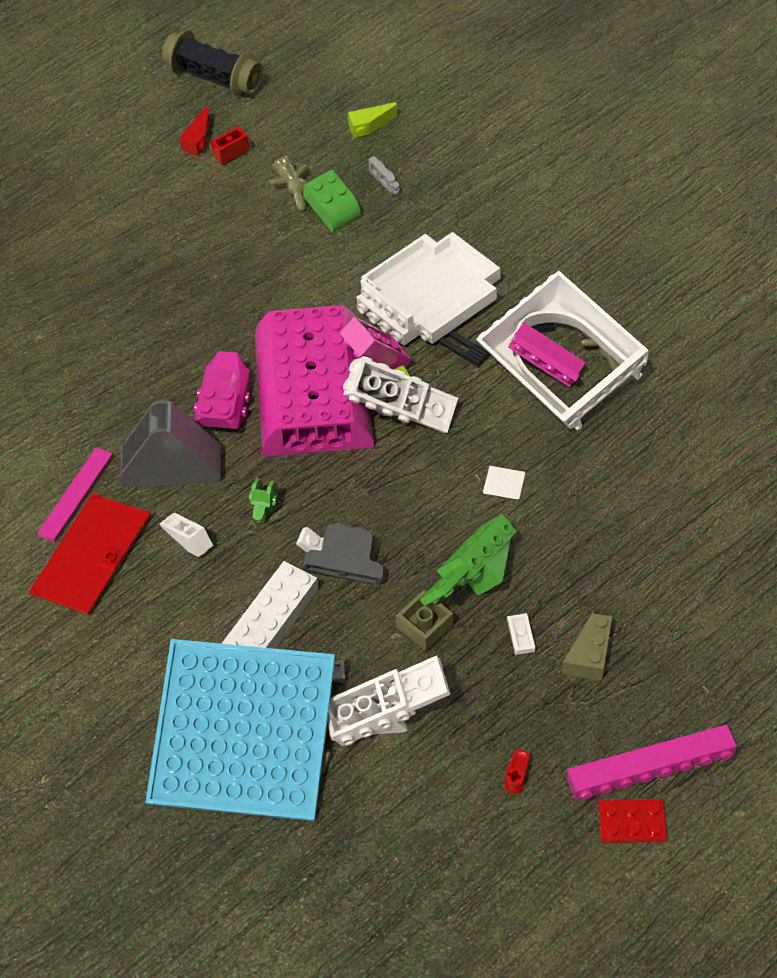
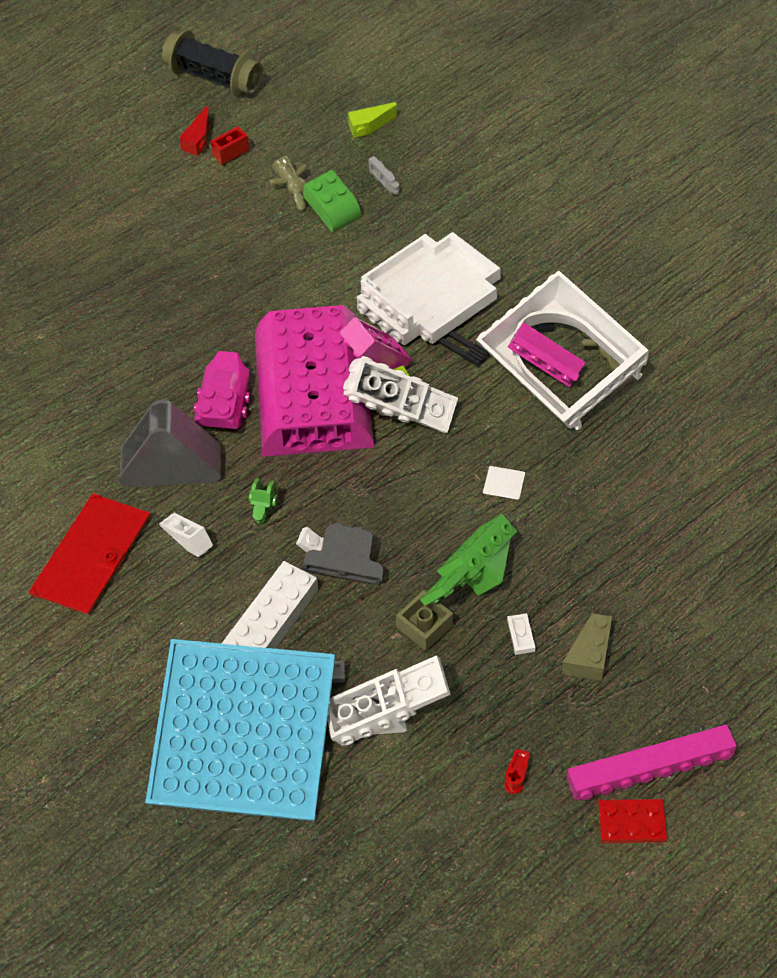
dark pink tile [37,447,113,543] -> none

